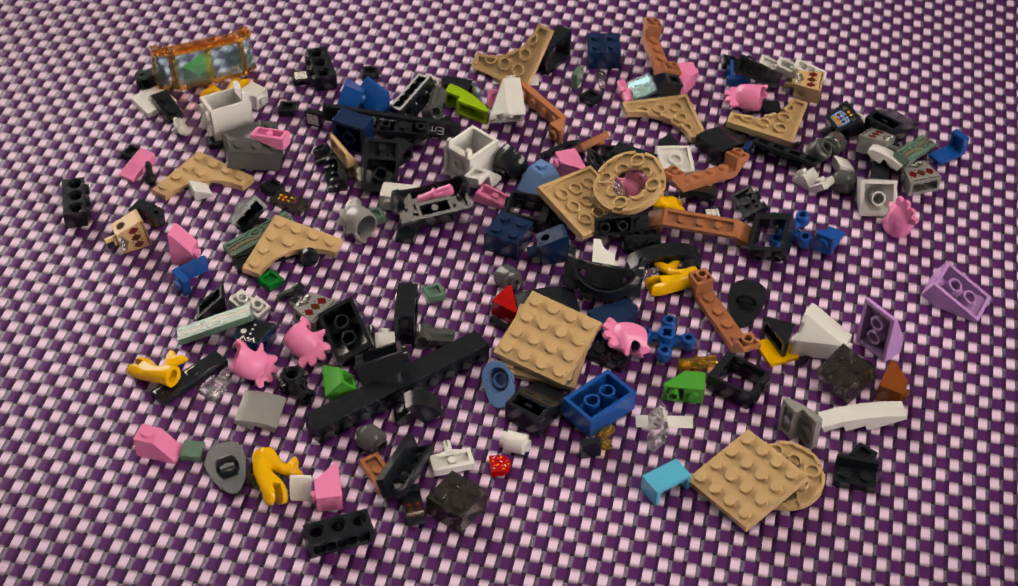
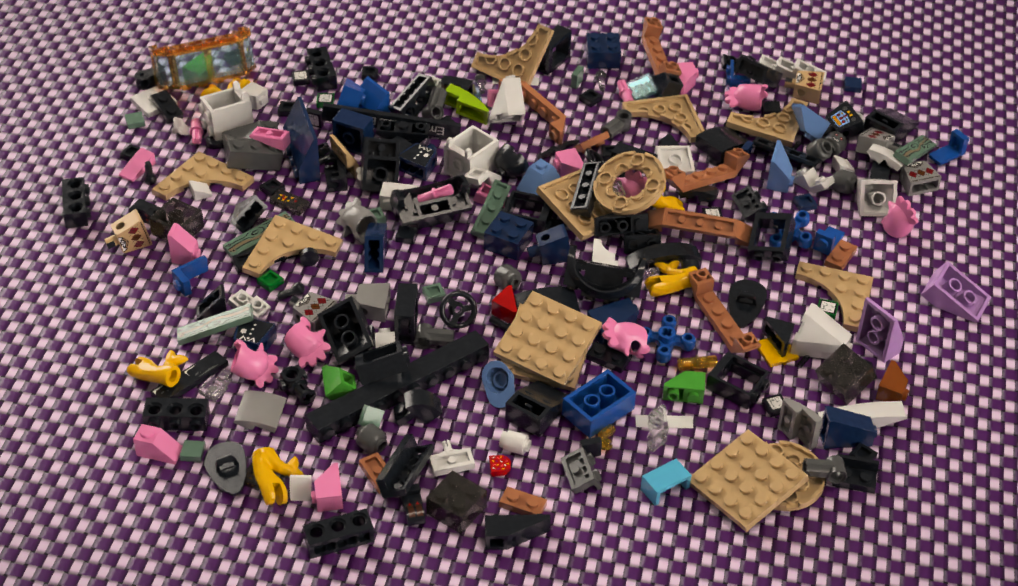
none -> sand green tile [124,111,146,130]
none -> black brick [142,397,210,431]
none -> clear smoke brick [149,198,204,242]
none -> bright pink axle [190,118,204,145]
none -> dark blue slope [283,96,320,184]
none -> tile [316,93,335,108]
none -> light grey torso [345,283,391,322]
none -> sand green tile [358,404,385,428]
none -> dark blue slope [364,223,387,273]
none -> torso [399,143,437,181]
none -> black piece [439,291,477,329]
none -> sand green tile [470,179,512,240]
none -> clear piece [474,73,486,94]
none -> black slope [485,514,551,550]
none -> nougat plate [499,486,547,515]
none -> dark grey bracket [561,447,602,494]
none -> black slope [570,161,602,218]
none -> dark grey piece [601,109,632,140]
none -> tile [762,393,784,417]
none -> medium blue slope [766,140,795,193]
none -> medium blue slope [791,103,831,141]
none -> dark blue tile [793,193,818,211]
none -> tan plate [795,261,874,332]
none -> dark grey piece [802,455,847,484]
none -> tile [818,299,839,320]
none -> dark blue slope [820,406,877,449]
none -> nougat plate [824,240,858,270]
none -> dark blue tile [844,76,862,93]

